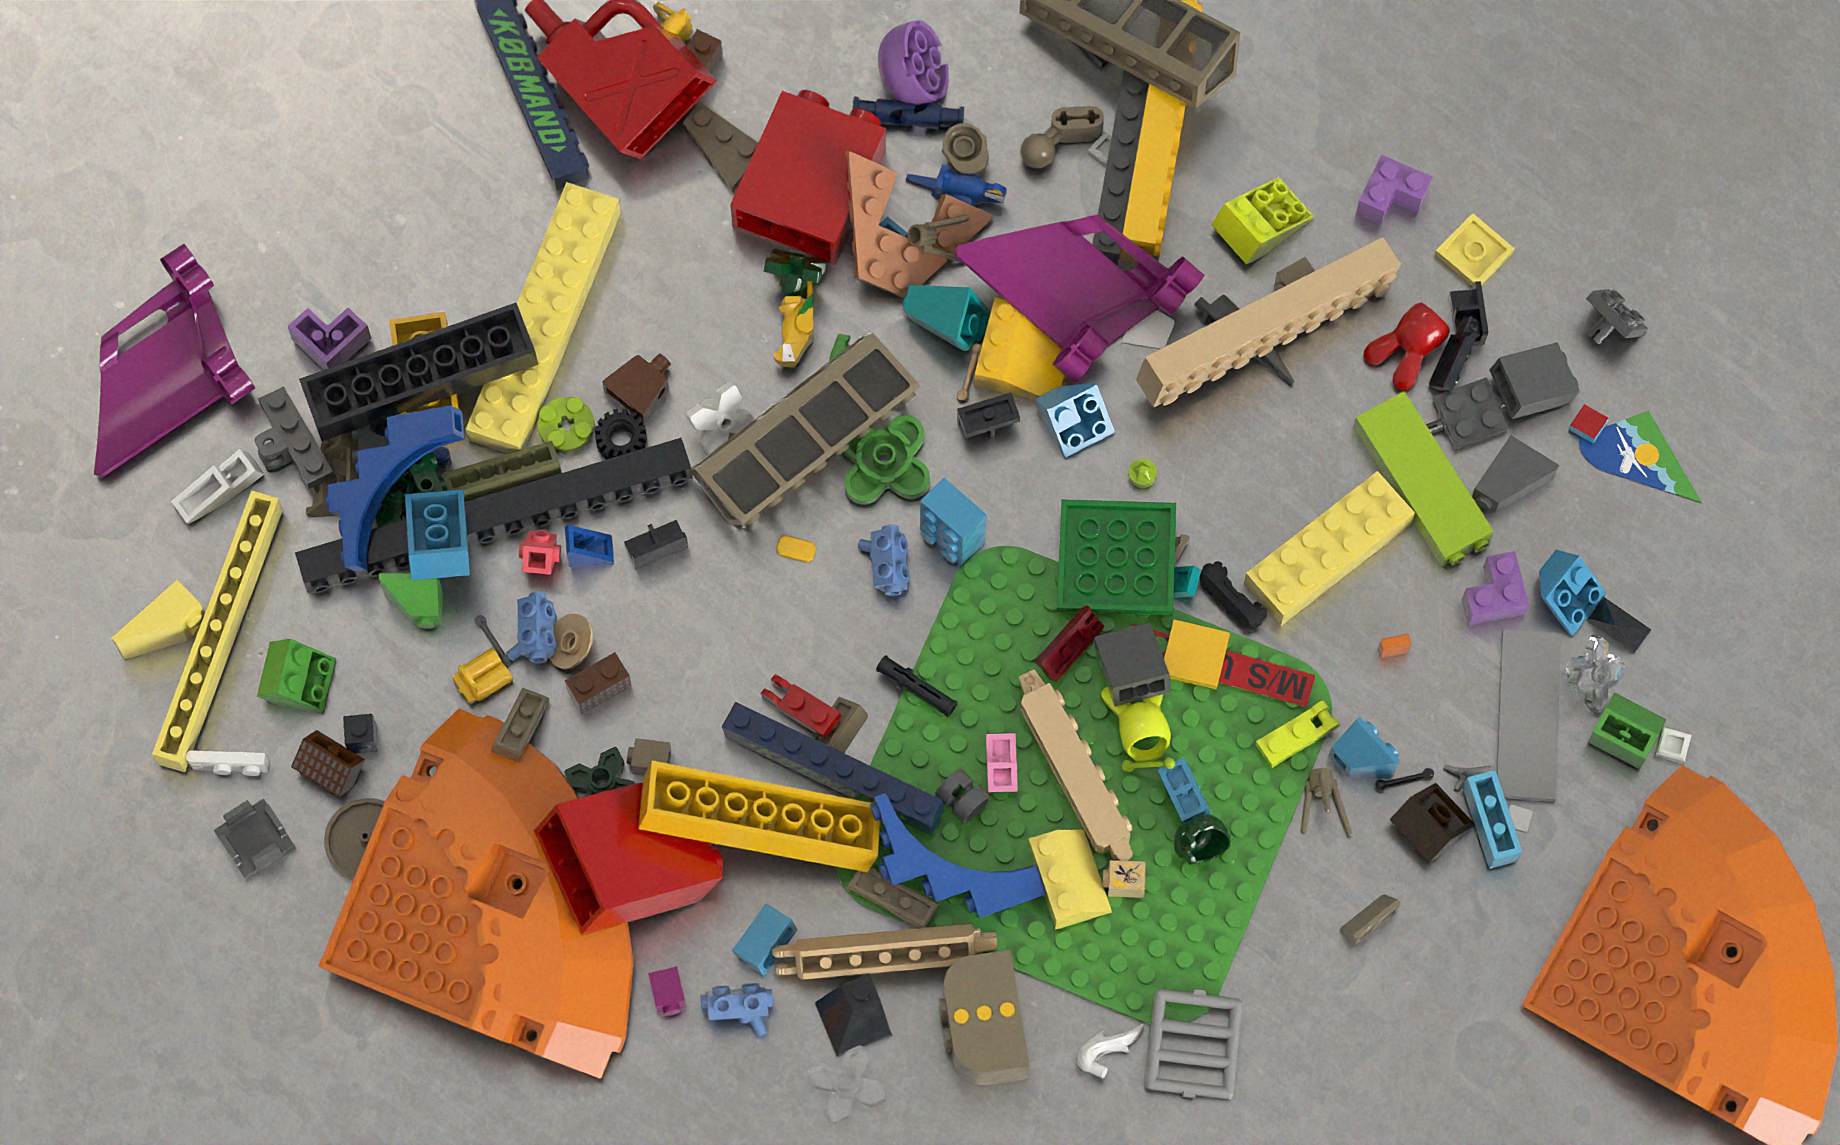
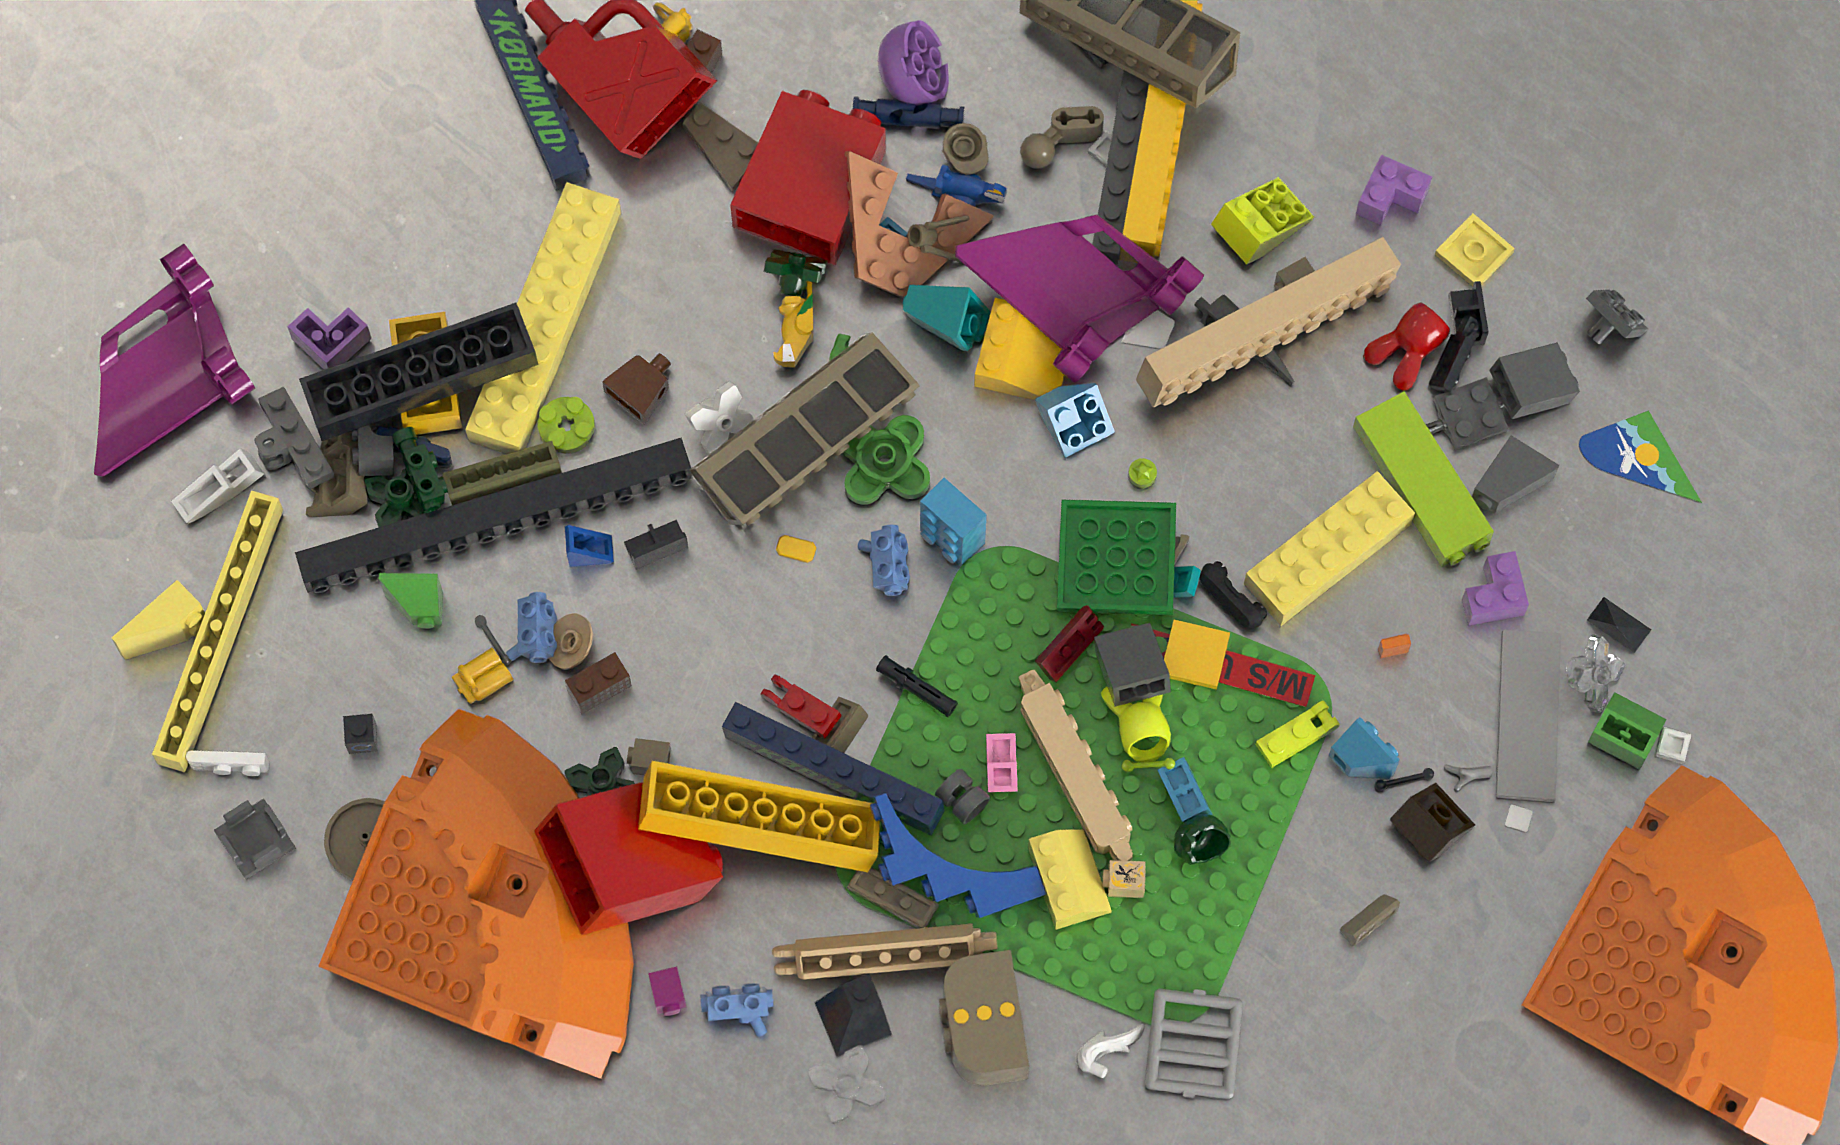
bright green slope [257,638,336,713] -> none
reddish brown brick [291,730,365,797] -> none
blue arch [326,405,465,572] -> none
dark azure brick [405,489,470,580] -> none
dark tan tile [491,688,549,762] -> none
coral brick [519,530,561,575] -> none
black tyre [595,409,647,459] -> none
dark azure hinge [732,903,798,977] -> none
tan hinge [957,344,982,401] -> none
black panel [957,392,1020,438] -> none
dark tan plant [1301,768,1353,837] -> none
medium azure brick [1462,770,1522,869] -> none
dark azure slope [1539,550,1606,636] -> none
red tile [1569,404,1609,443] -> none

